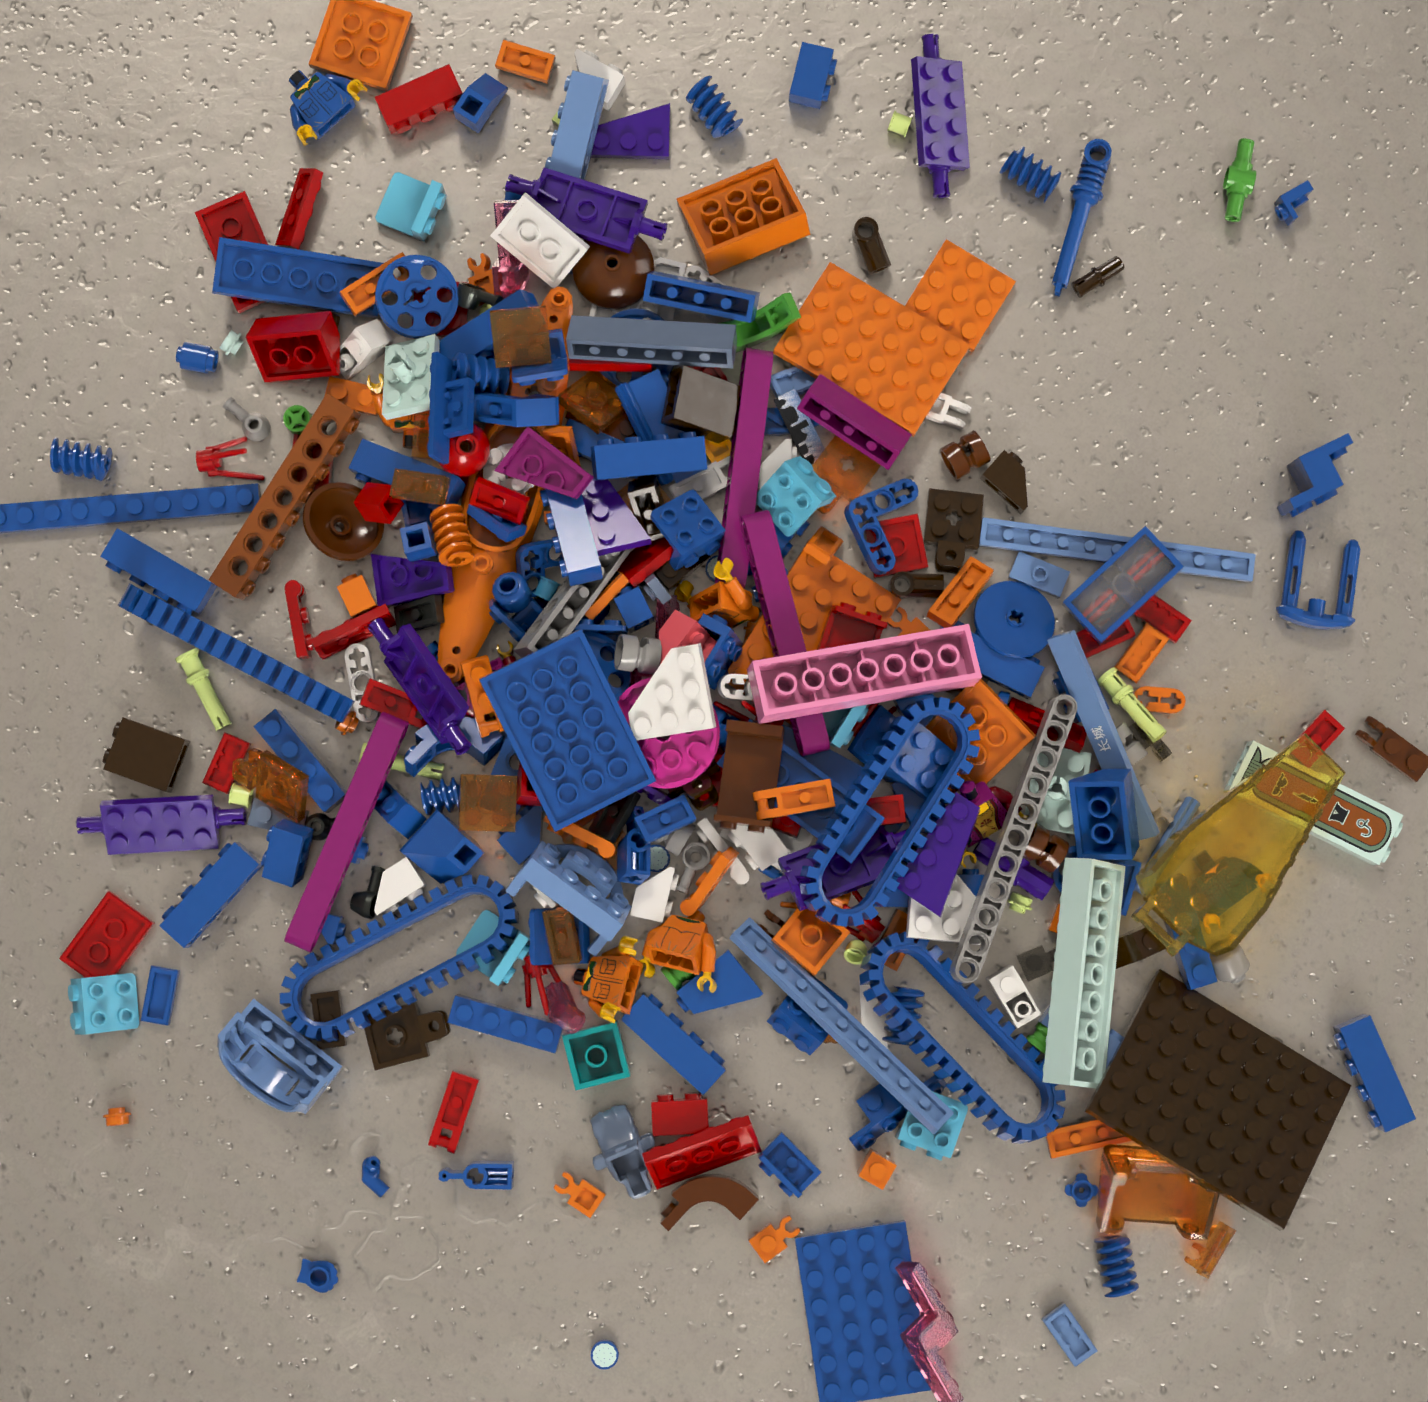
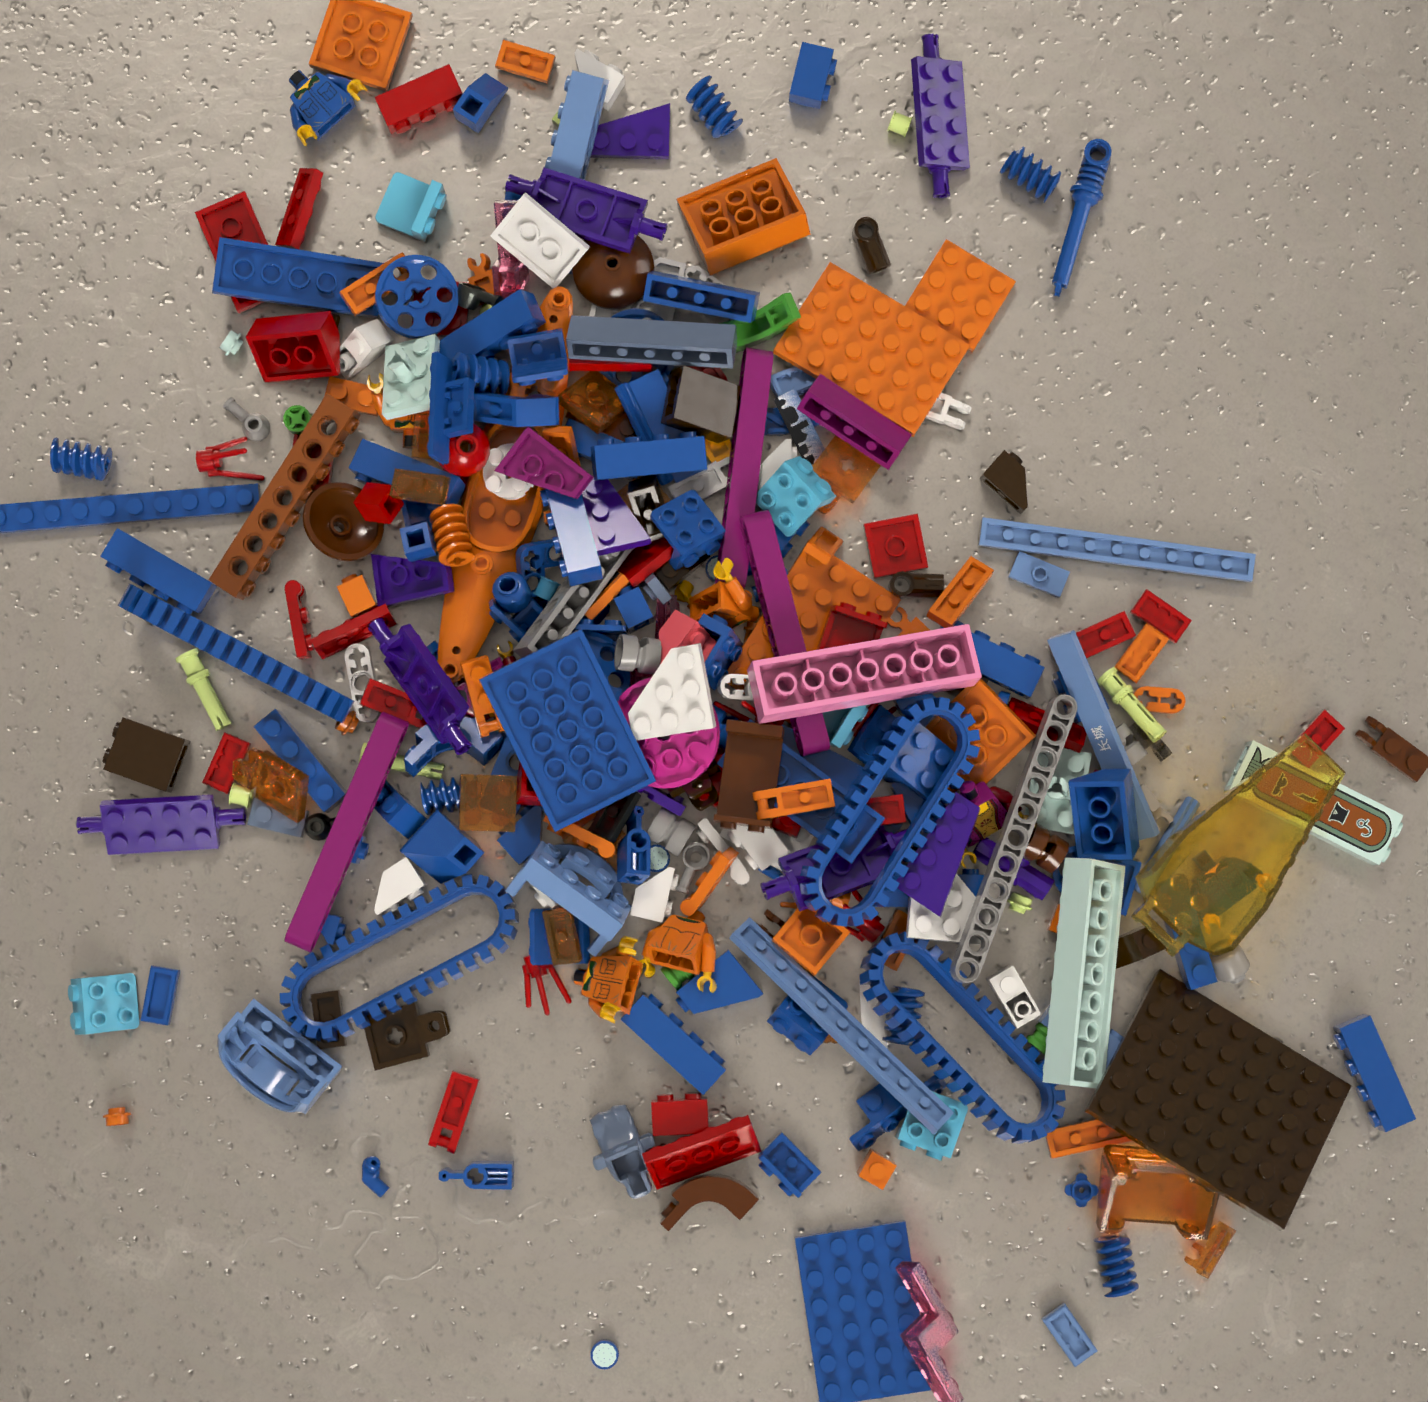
red tile [59,891,155,978] -> none
blue brick [159,842,262,948] -> none
blue brick [176,342,219,374] -> none
blue brick [261,819,314,887] -> none
blue animal [297,1258,338,1293] -> none
pearl dark grey bar [350,866,385,919] -> none
pearl dark grey plate [394,595,445,633] -> none
blue brick [447,994,565,1053] -> none
medium azure bracket [456,910,530,986] -> none
blue plate [467,504,527,542] -> none
red plate [469,477,530,525] -> none
clear orange plate [490,305,552,368] -> none
clear pink piece [545,981,586,1034] -> none
orange plate [554,1171,606,1218] -> none
teal brick [562,1020,631,1091] -> none
blue plate [633,794,697,845] -> none
orange plate [748,1215,800,1263] -> none
blue beam [844,479,919,575] -> none
yellowish green hinge [844,940,867,964] -> none
dark brown plate [923,488,984,574] -> none
reddish brown wheel [940,430,991,480] -> none
blue piece [974,581,1055,658] -> none
clear smoke plate [1016,945,1056,982] -> none
clear brick [1062,526,1184,645] -> none
dark brown axle [1071,256,1125,298] -> none
bright green pin [1223,138,1256,222] -> none
blue bracket [1274,180,1314,226] -> none
blue piece [1276,530,1361,630] -> none
blue bracket [1277,433,1353,517] -> none

